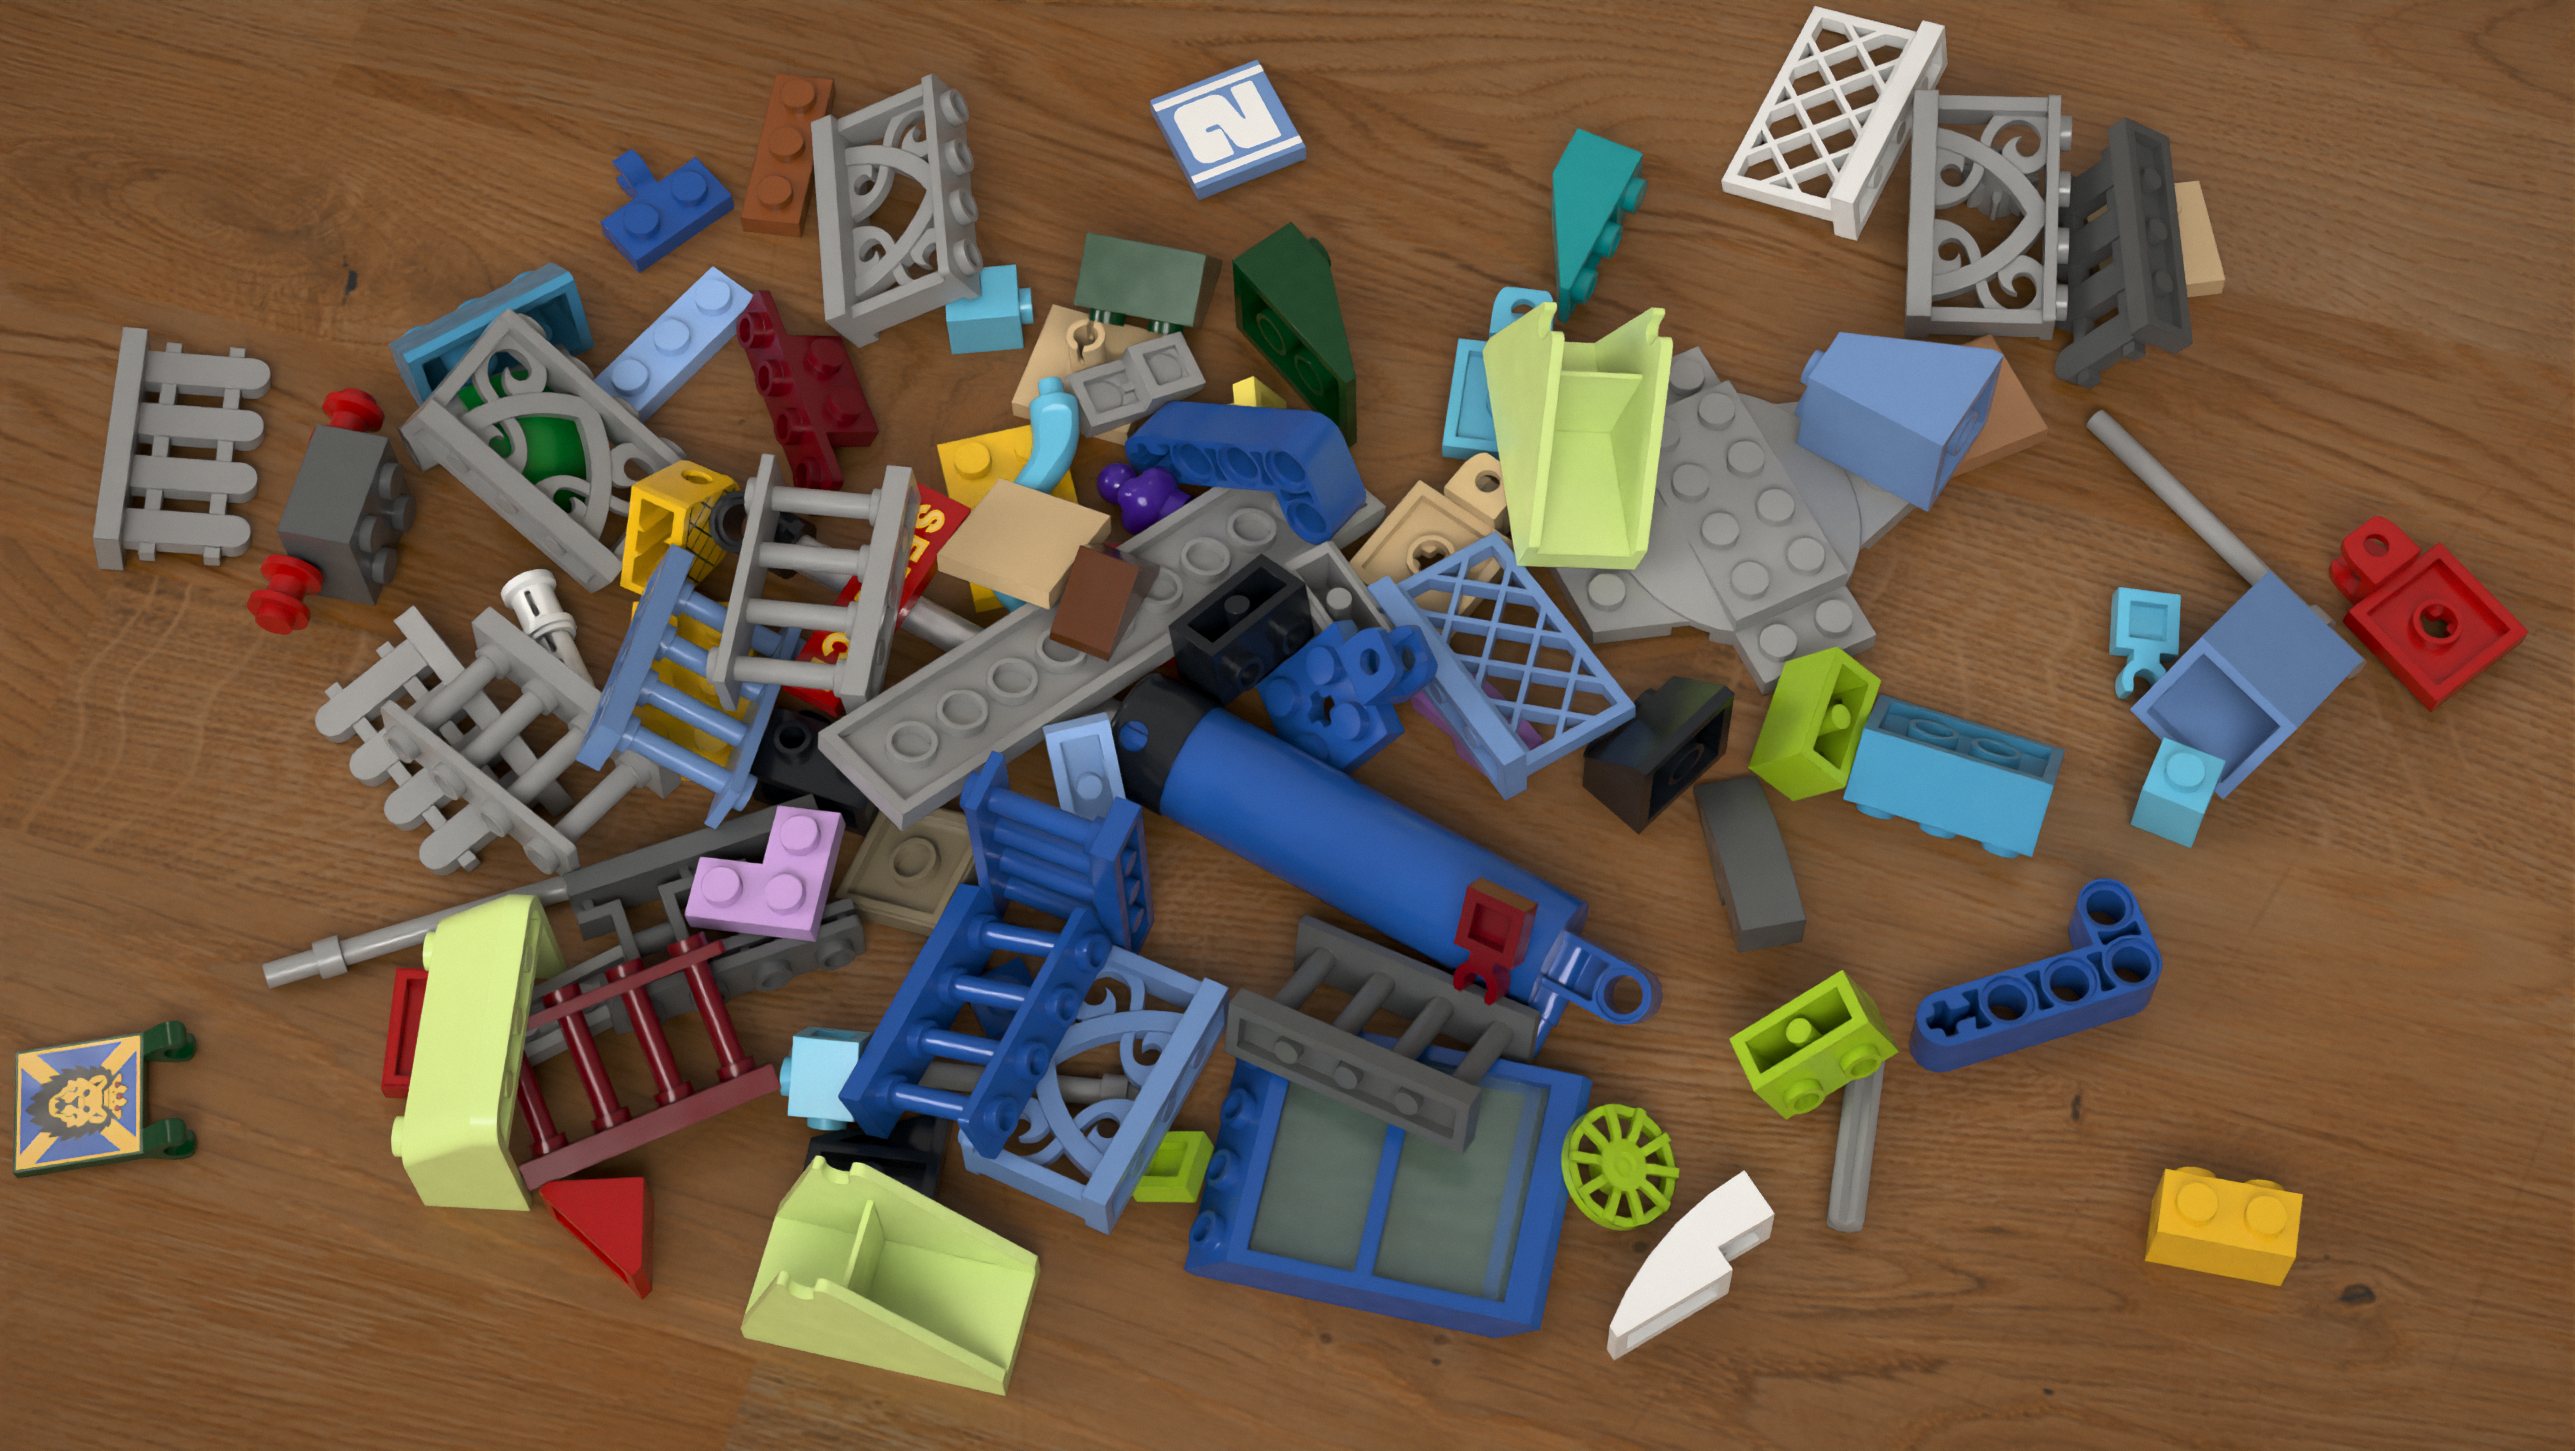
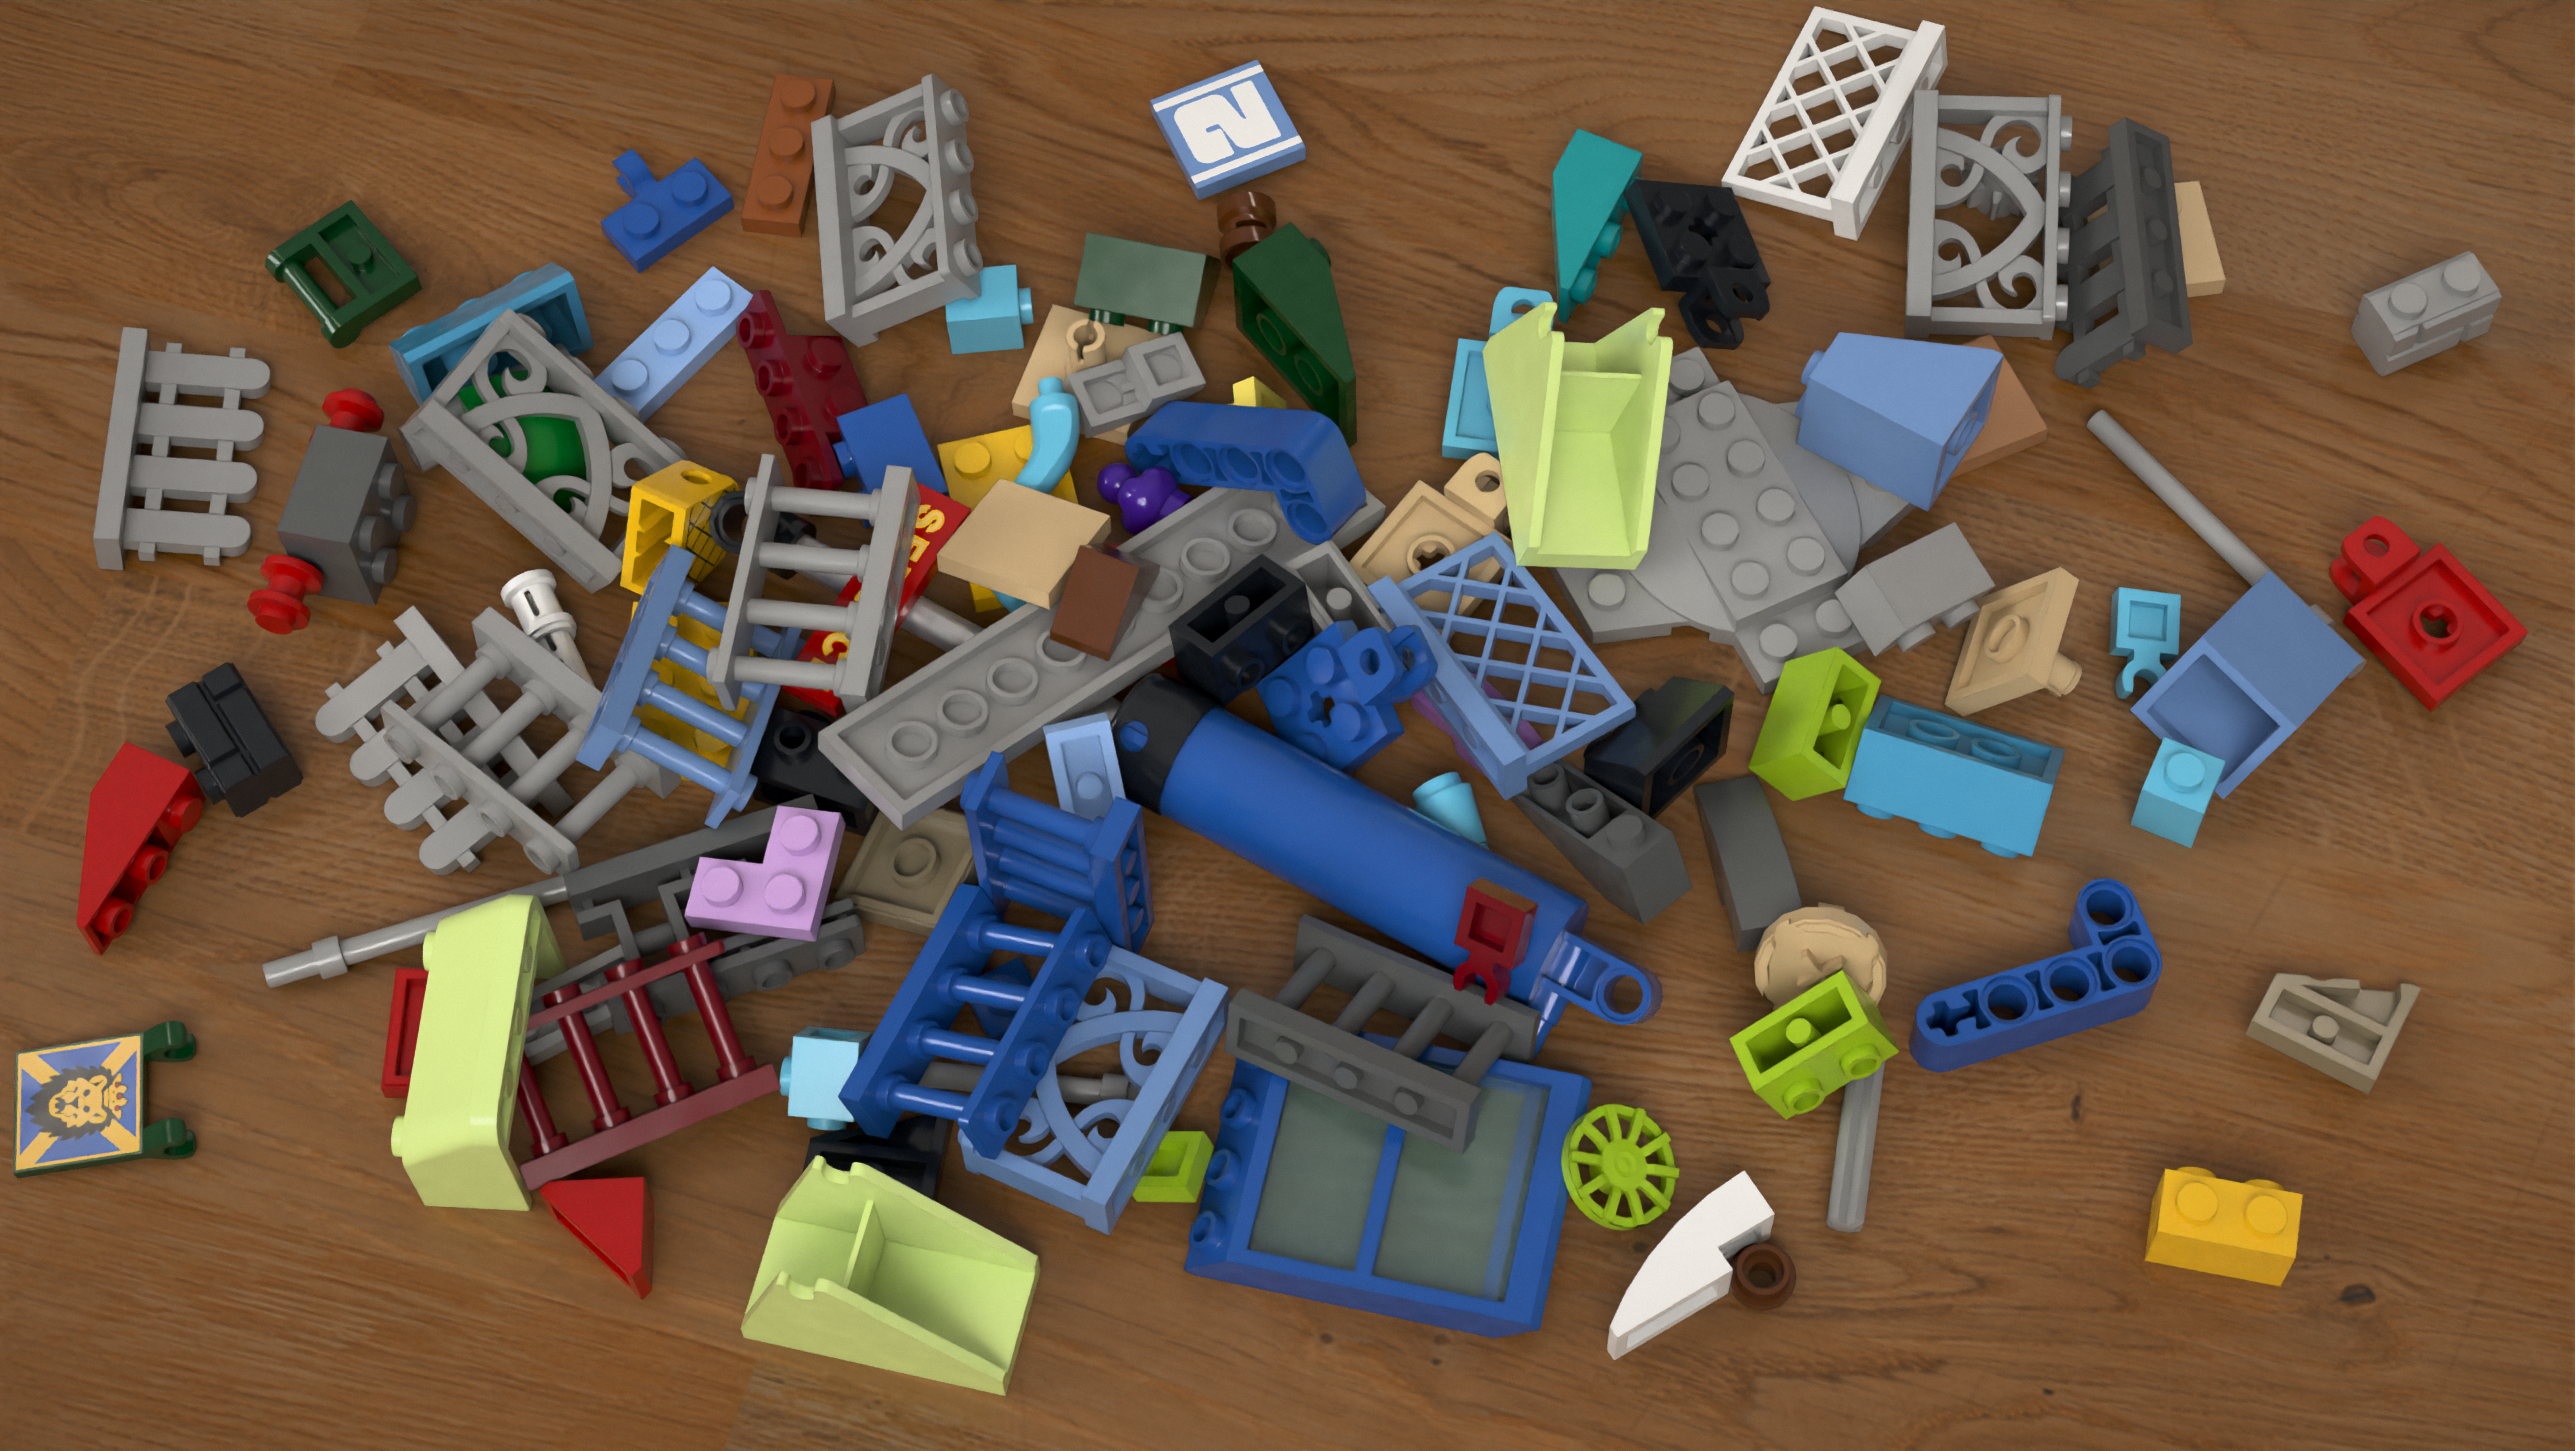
none -> red slope [76,741,206,956]
none -> black brick [165,662,304,818]
none -> dark green plate [265,200,422,349]
none -> blue brick [832,393,950,529]
none -> reddish brown wheel [1216,191,1277,273]
none -> medium azure cone [1412,772,1489,849]
none -> dark grey slope [1510,758,1693,925]
none -> black plate [1623,179,1771,350]
none -> reddish brown plate [1729,1243,1796,1311]
none -> tan tile [1754,902,1888,1010]
none -> light grey brick [1835,522,1996,657]
none -> tan tile [1944,567,2082,717]
none -> dark tan wing [2245,973,2421,1095]
none -> light grey brick [2350,251,2502,377]

